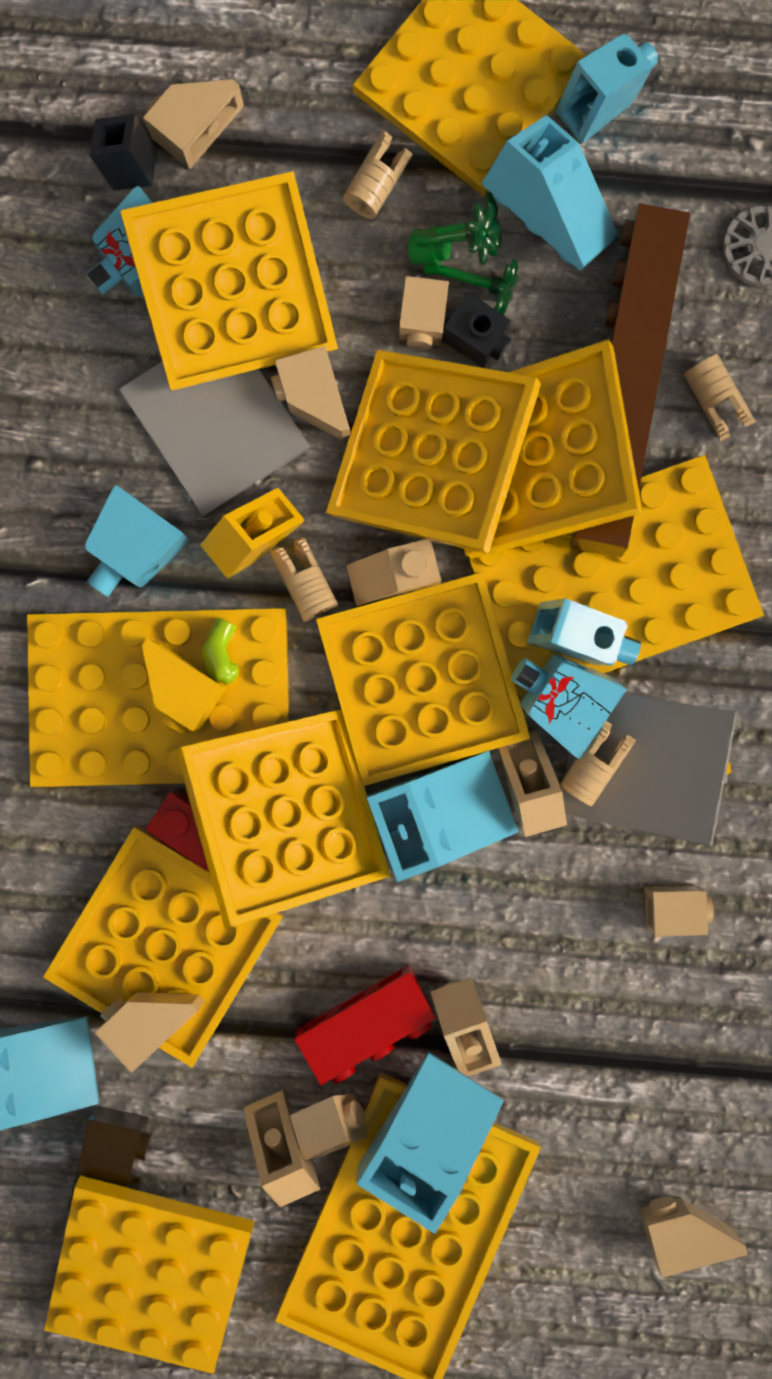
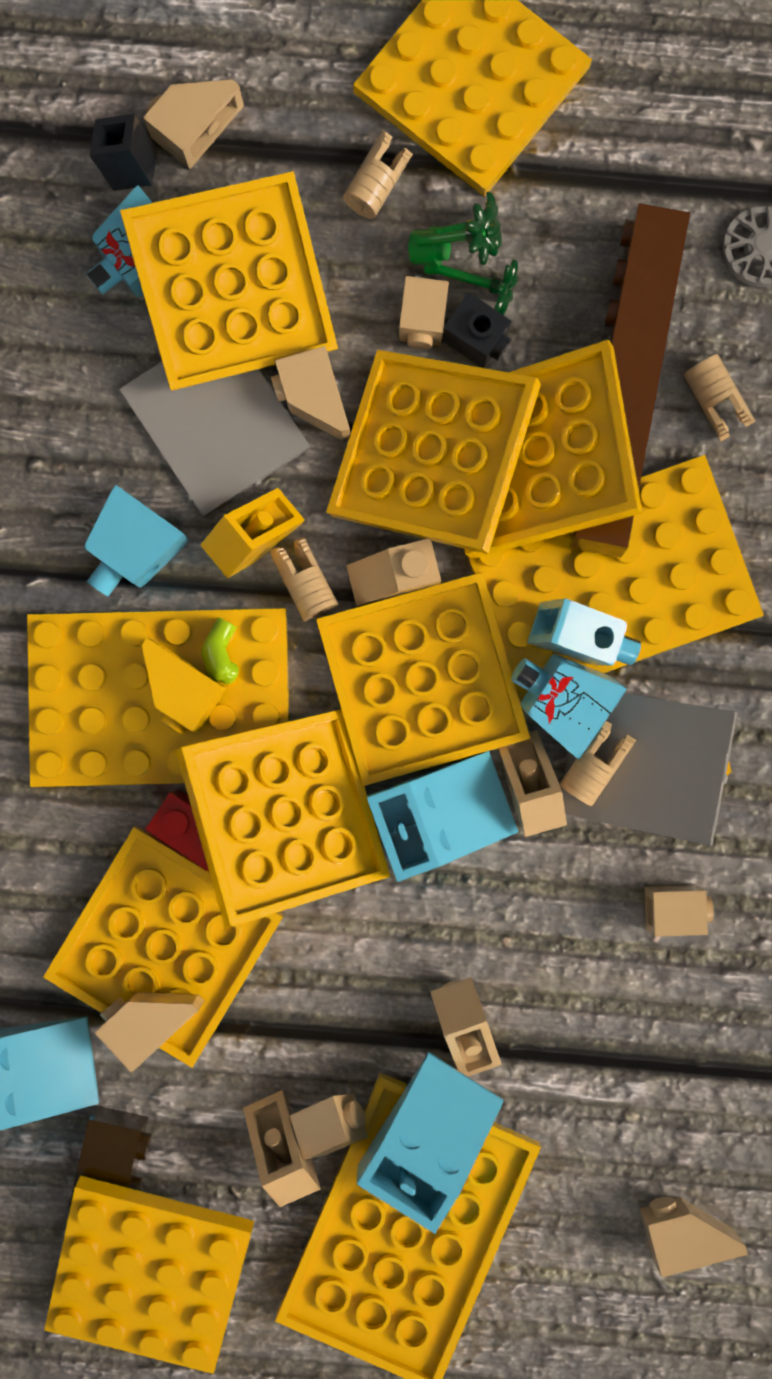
red brick [294,964,436,1085] -> none
medium azure slope [481,115,619,271] -> none
medium azure torso [555,34,658,144] -> none

